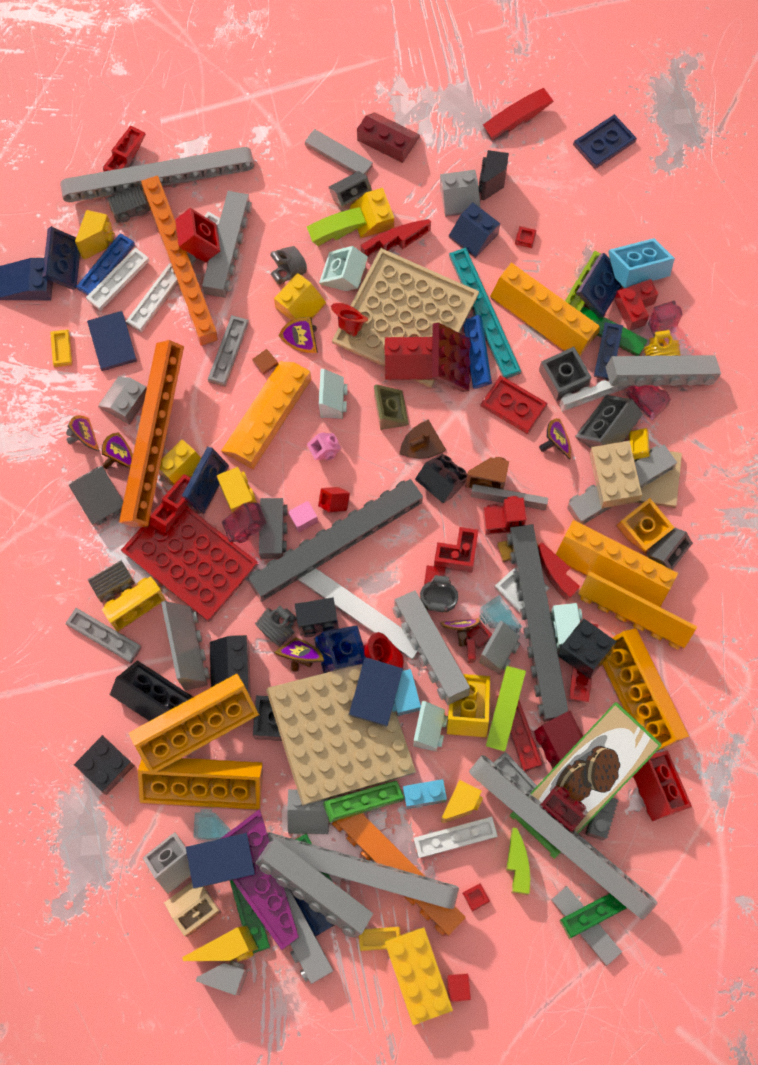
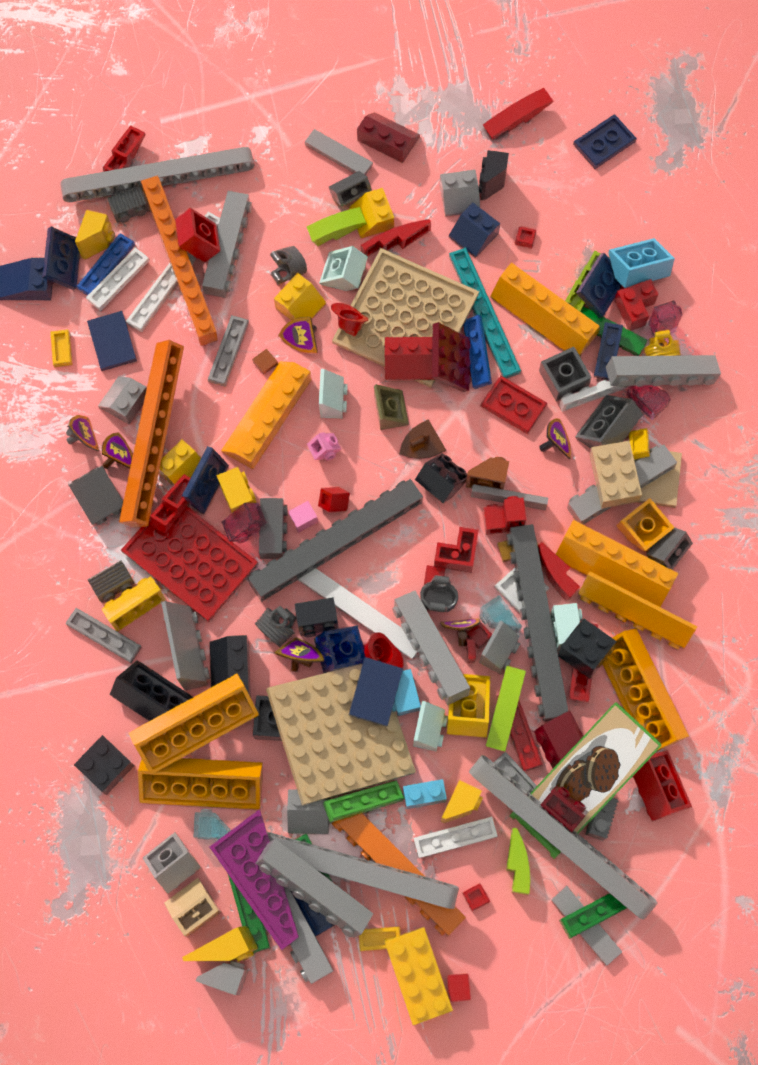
dark blue tile [186,833,256,889] -> none

